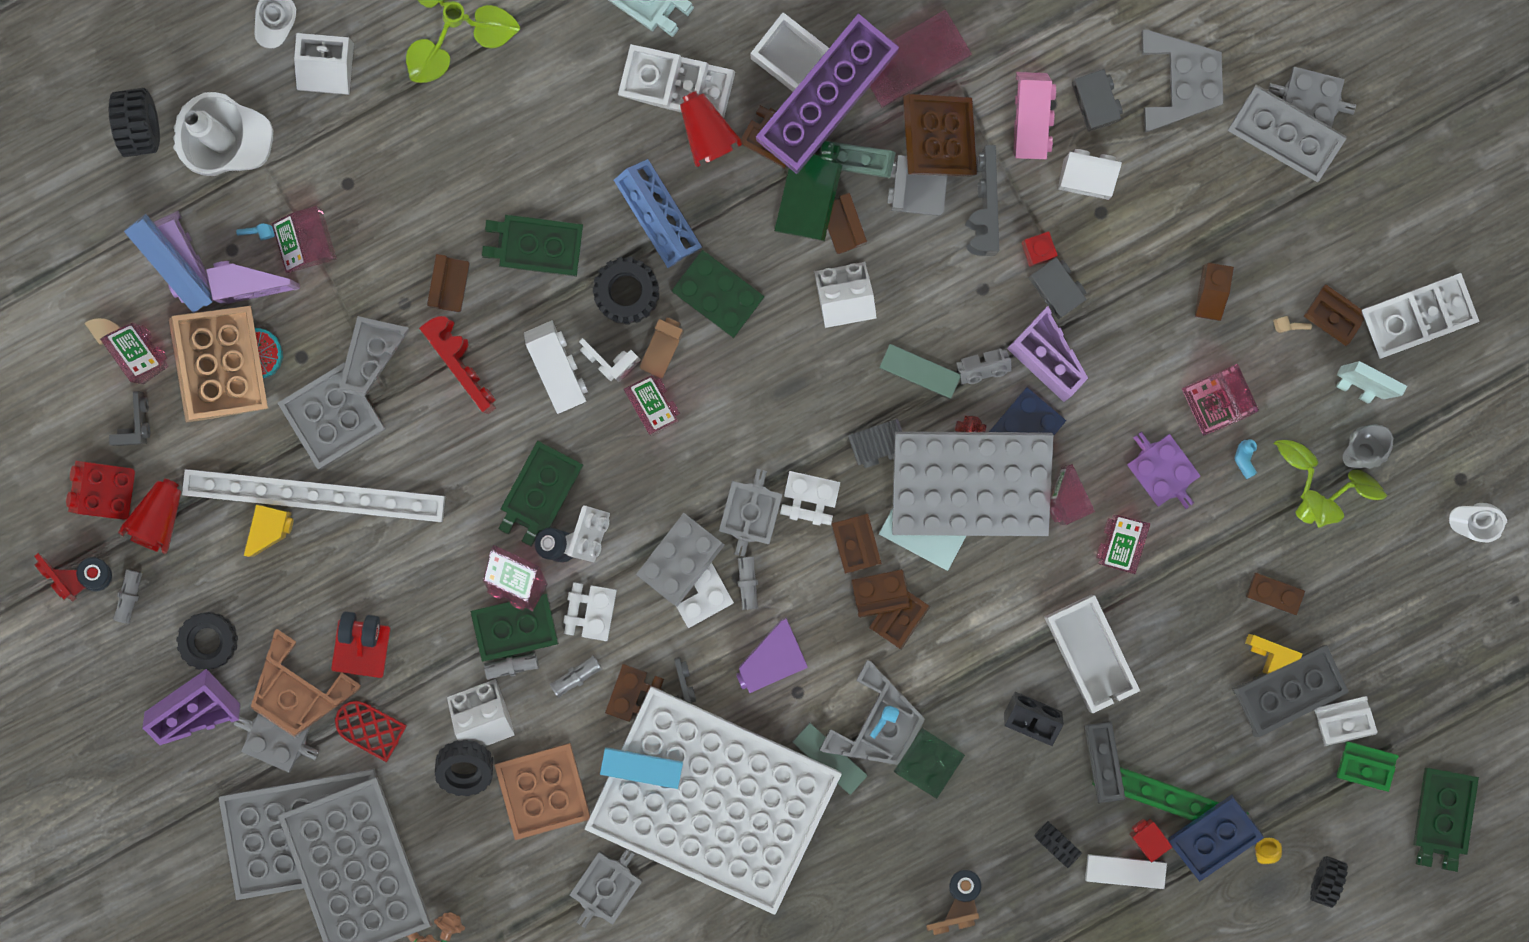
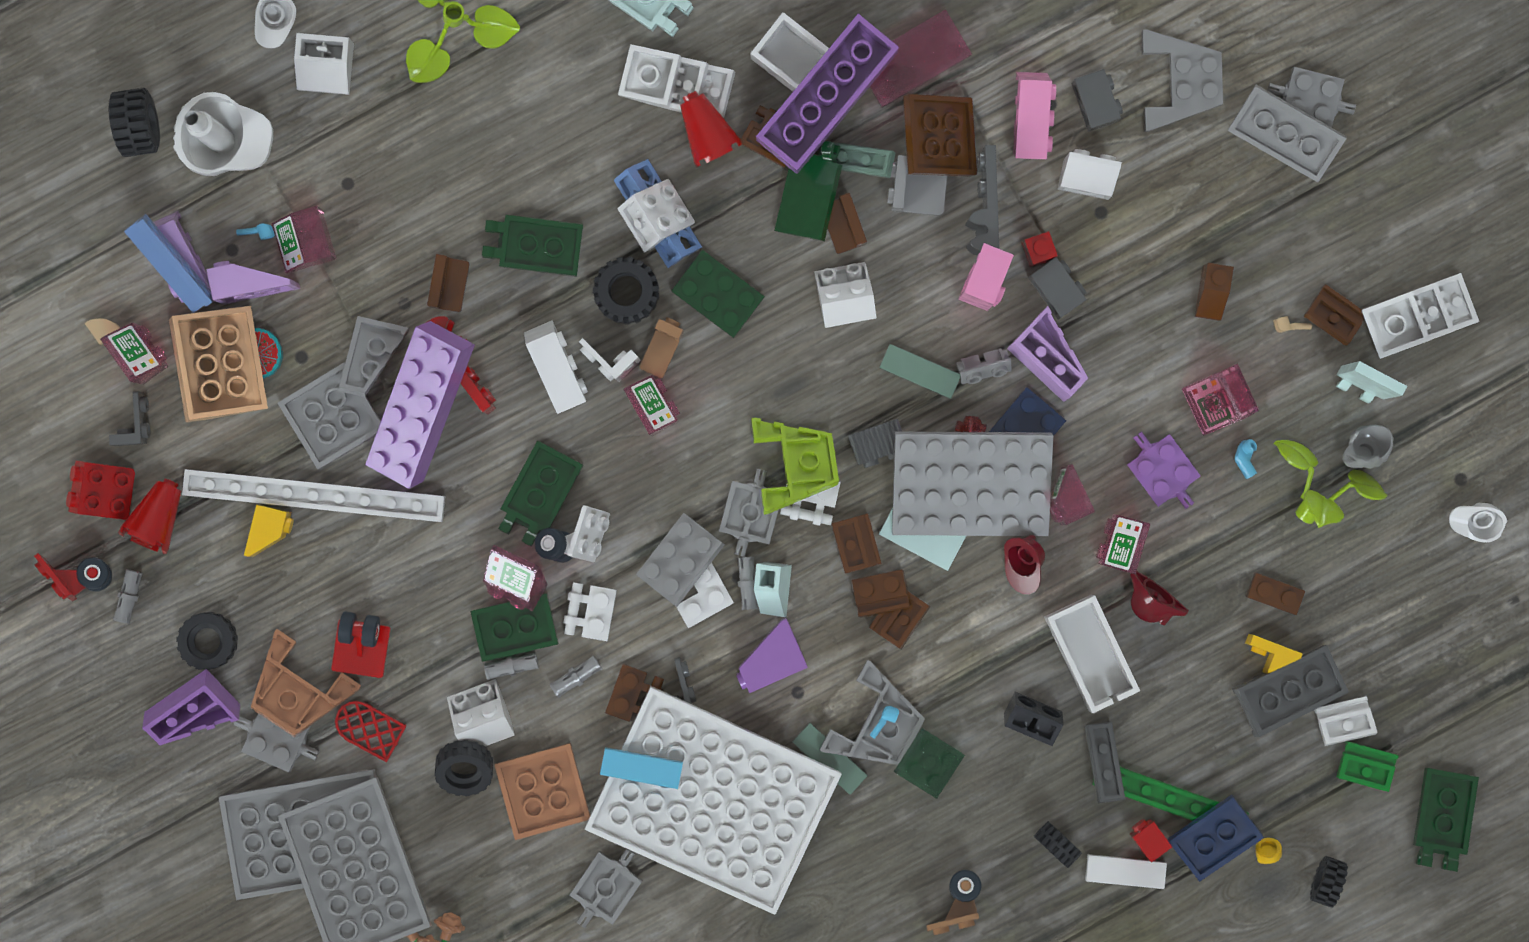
none -> brick [365,321,475,489]
none -> white bracket [617,179,695,253]
none -> lime wing [751,418,839,515]
none -> light aqua slope [754,562,792,617]
none -> bright pink wedge [958,243,1014,311]
none -> dark red piece [1004,535,1045,595]
none -> dark red hat [1130,569,1189,626]

